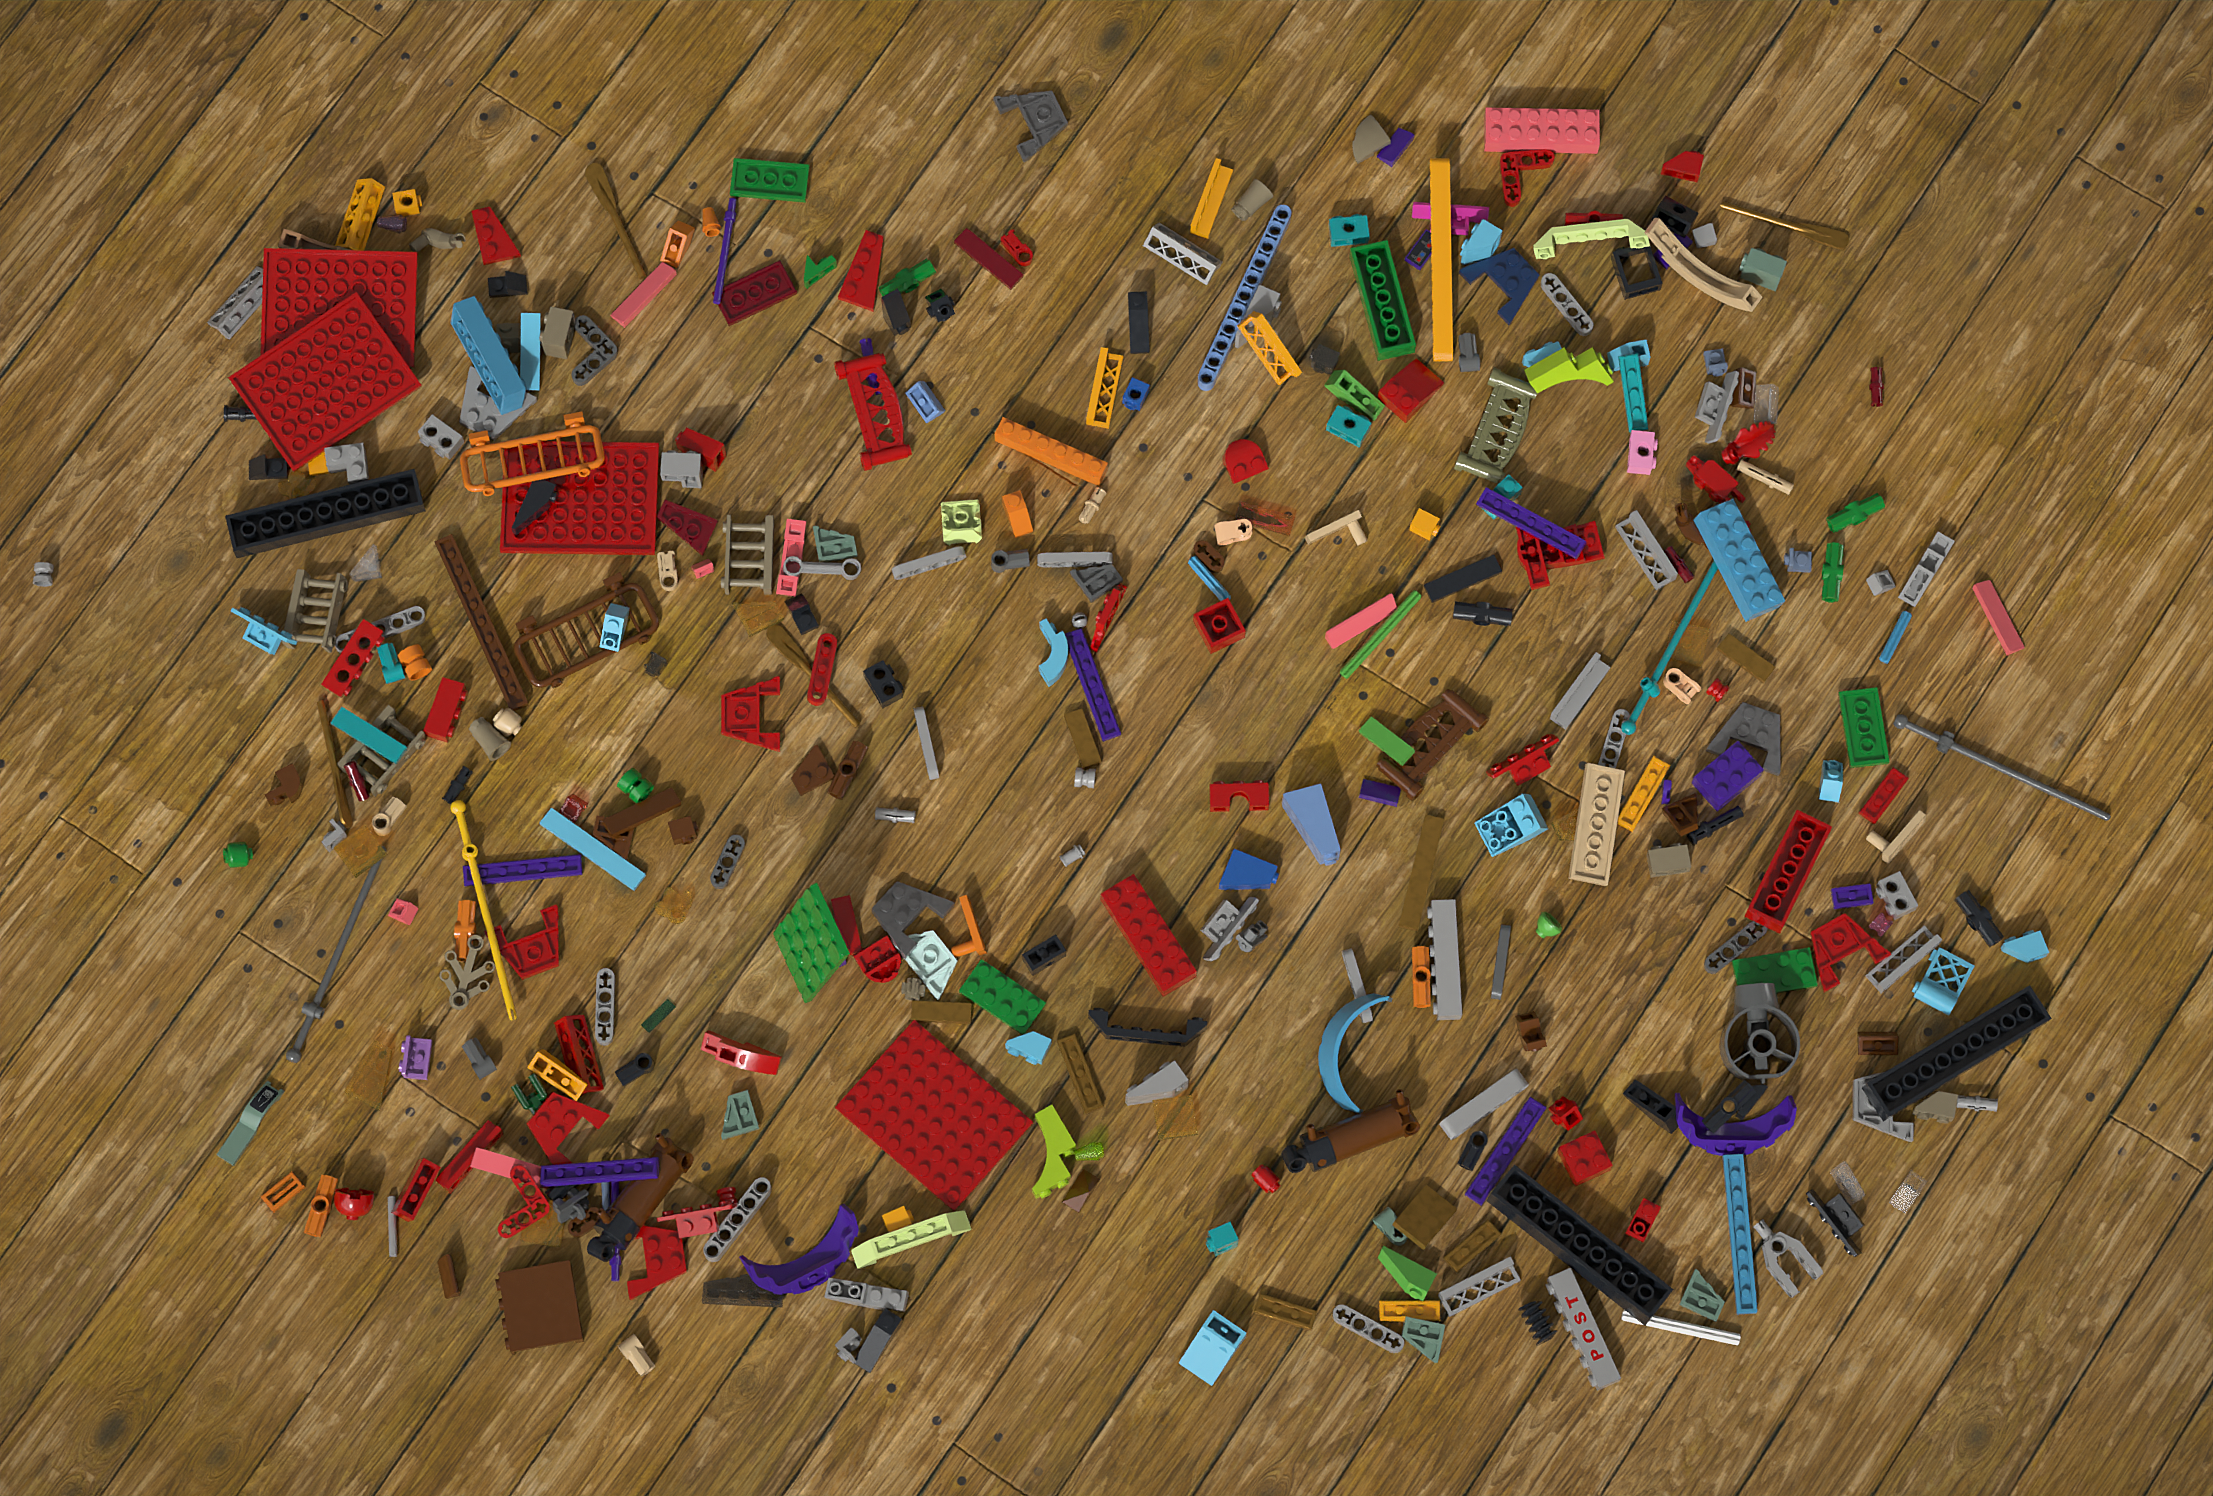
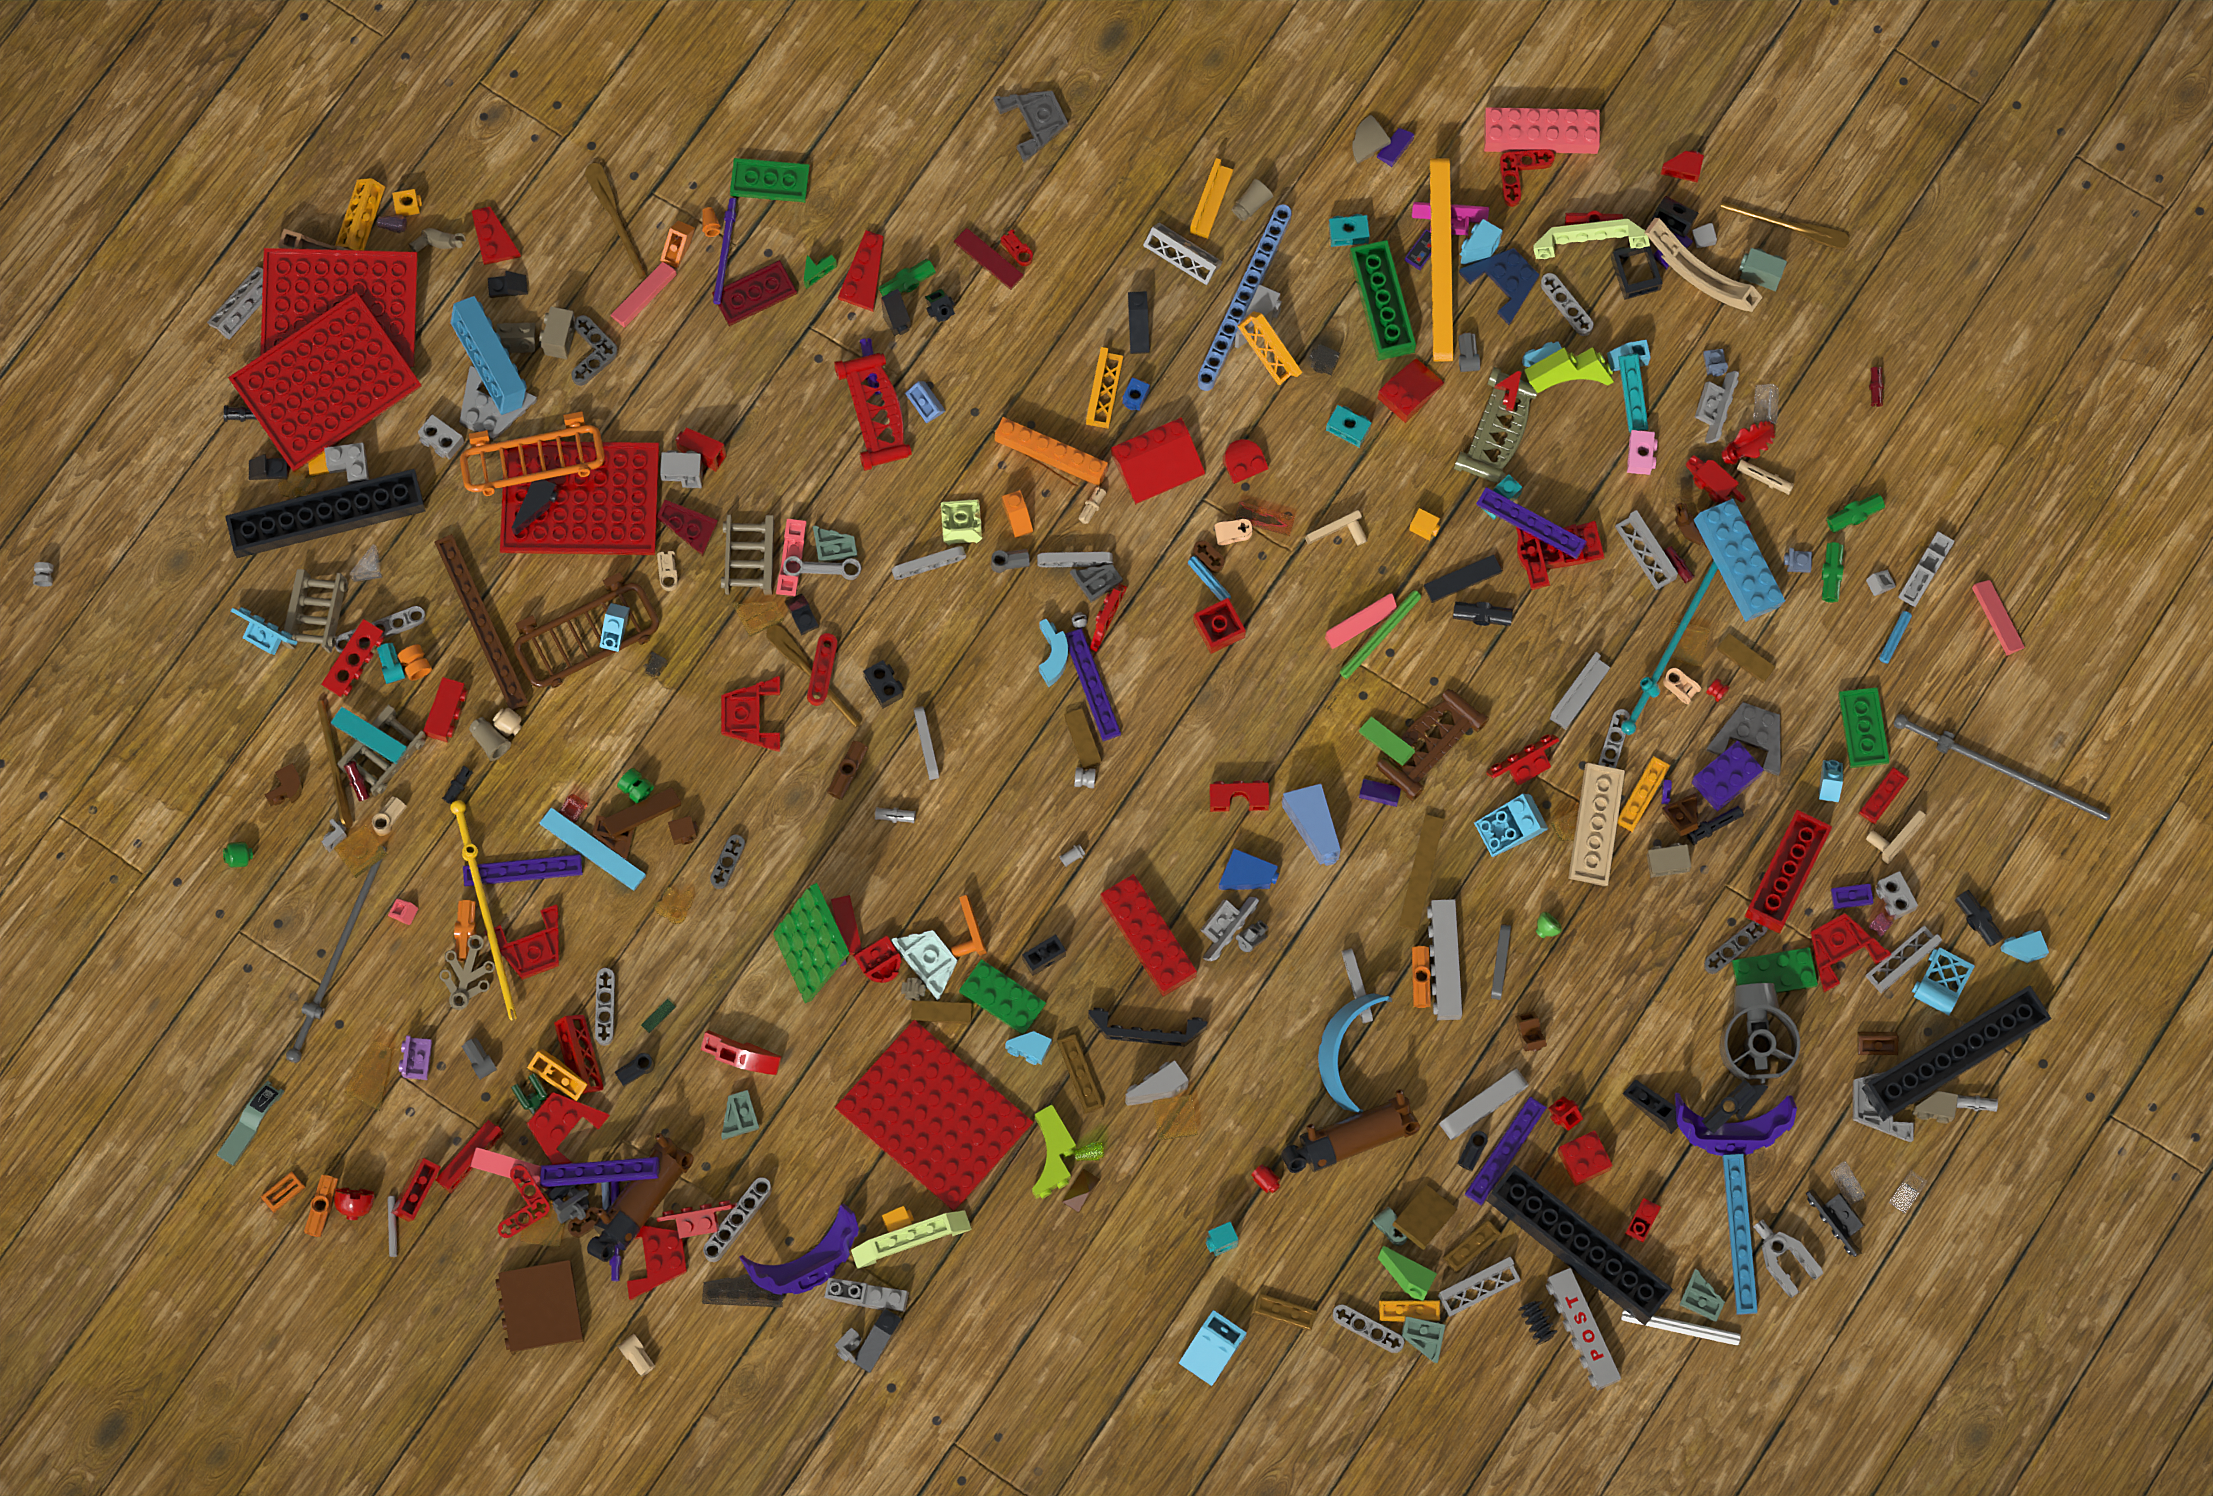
reddish brown slope [437,1254,460,1299] -> none
medium azure tile [520,313,541,390] -> none
coral slope [691,559,714,578] -> none
red wheel [716,1187,738,1205] -> none
reddish brown wing [791,745,835,796] -> none
flat silver wing [872,882,955,959] -> none
bright green slope [1324,370,1385,421] -> none
reddish brown slope [1730,367,1756,409] -> none
none -> red slope [1111,417,1205,505]
none -> red slope [1494,371,1521,412]

